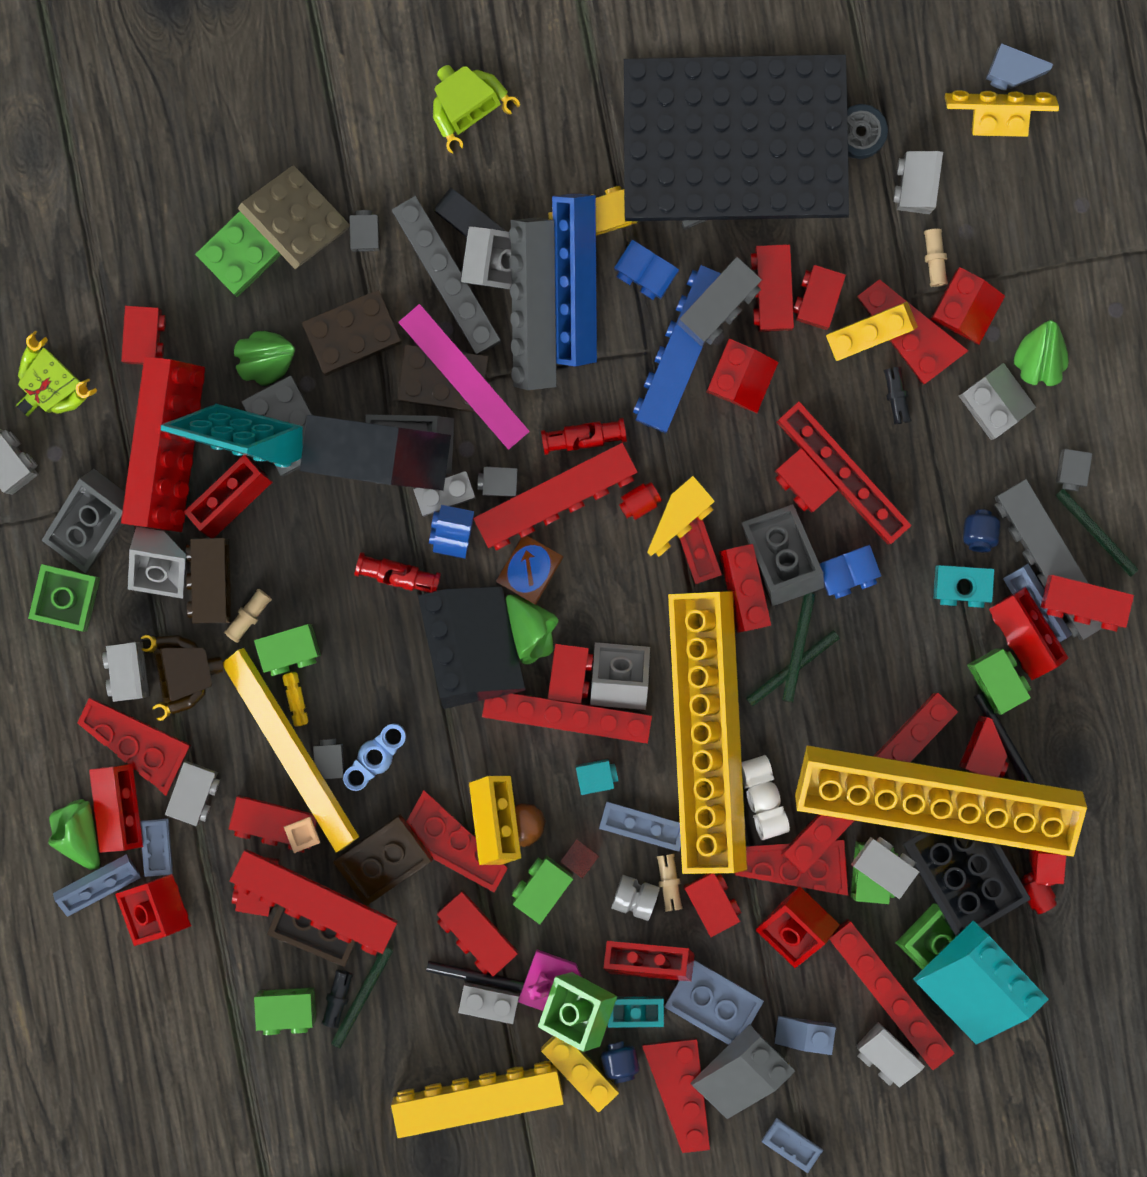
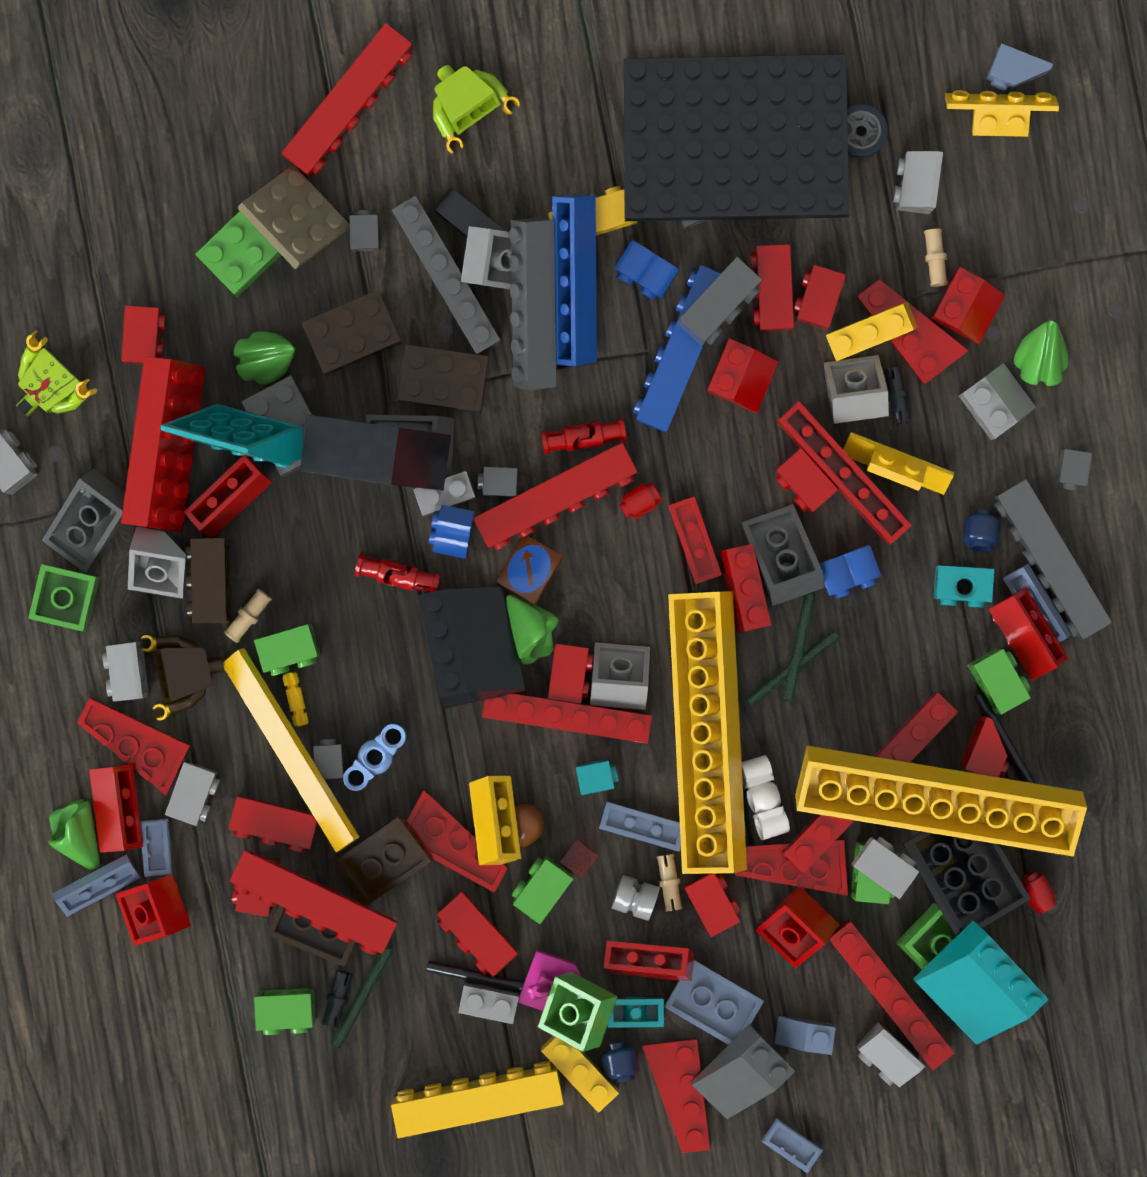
light nougat tile [284,816,321,853] -> none
dark pink tile [398,304,530,450] -> none
yellow slope [647,476,715,557] -> none
red brick [1029,849,1066,886] -> none
red brick [1040,575,1134,632] -> none
clear green bar [1055,489,1138,577] -> none
none -> red brick [281,23,413,178]
none -> light grey slope [824,355,889,424]
none -> yellow bracket [843,432,954,495]

